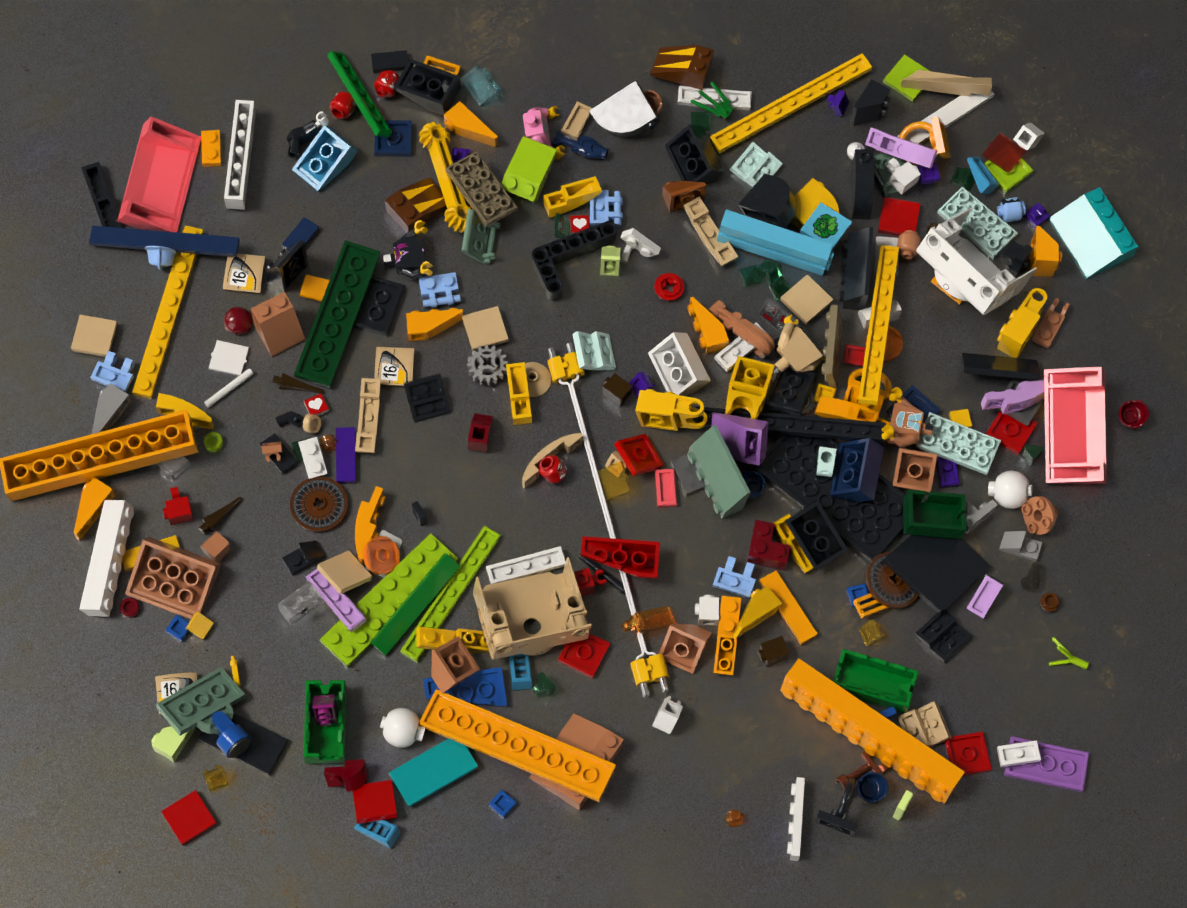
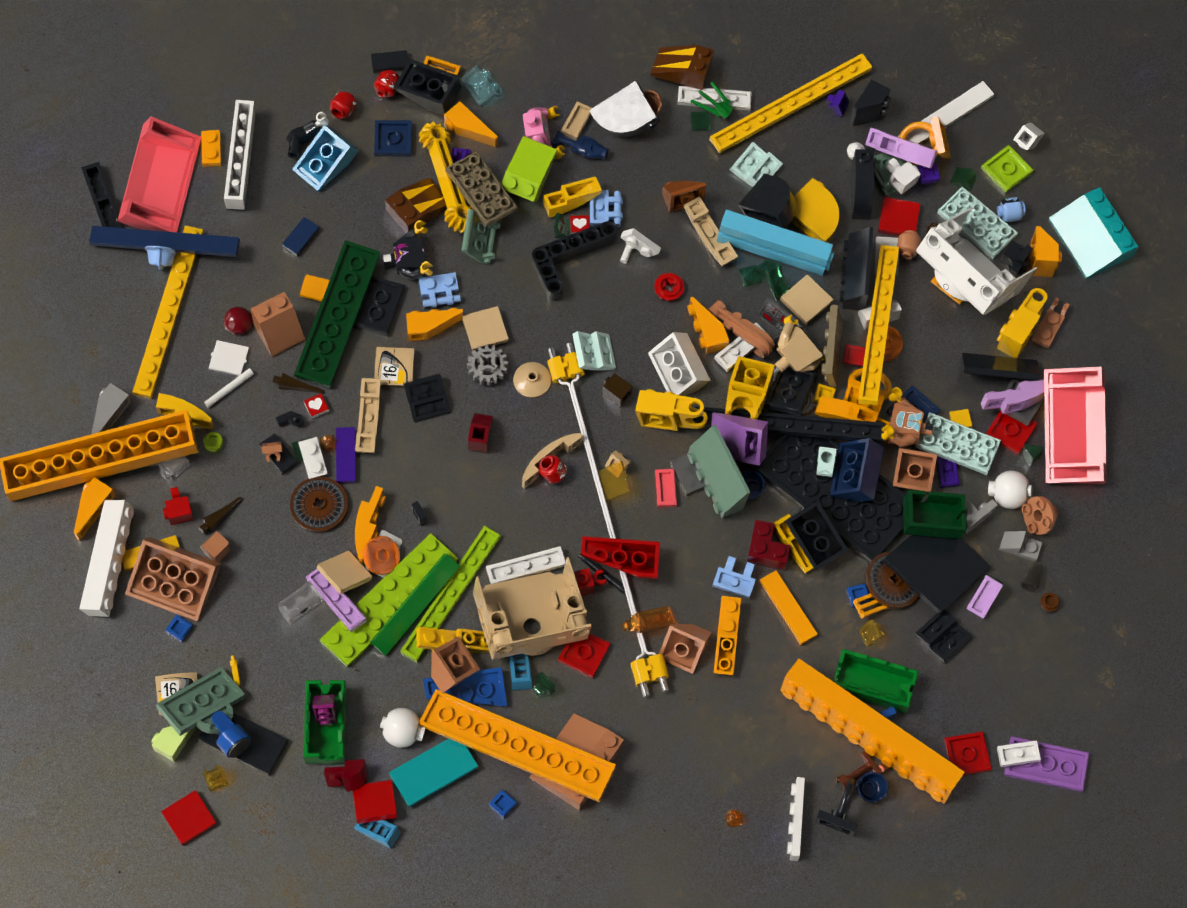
tan tile [71,315,118,357] -> none
light blue plate [90,351,135,393] -> none
dark red tile [120,597,140,618] -> none
yellow tile [186,612,214,639] -> none
slope [223,254,266,293] -> none
black slope [266,240,308,292] -> none
black slope [282,540,326,576] -> none
tan tile [302,414,321,434] -> none
green tile [327,51,392,138] -> none
yellow slope [506,362,532,425] -> none
yellowish green slope [600,246,621,276] -> none
red tile [614,434,664,476] -> none
dark purple tile [629,371,655,398] -> none
white brick [652,696,683,734] -> none
black slope [665,124,725,184] -> none
white brick [695,595,719,626] -> none
yellow slope [733,586,782,639] -> none
dark brown brick [757,636,790,667] -> none
medium azure tile [800,203,852,251] -> none
lime tile [883,54,929,102] -> none
yellowish green tile [893,790,913,821] -> none
tan slope [897,701,952,748] -> none
tan wedge [901,70,992,97] -> none
dark azure slope [967,157,999,194] -> none
clear red piece [982,133,1026,173] -> none
dark purple tile [1024,203,1050,228] -> none
lime plant [1049,637,1089,670] -> none
dark red hair [1118,400,1150,429] -> none

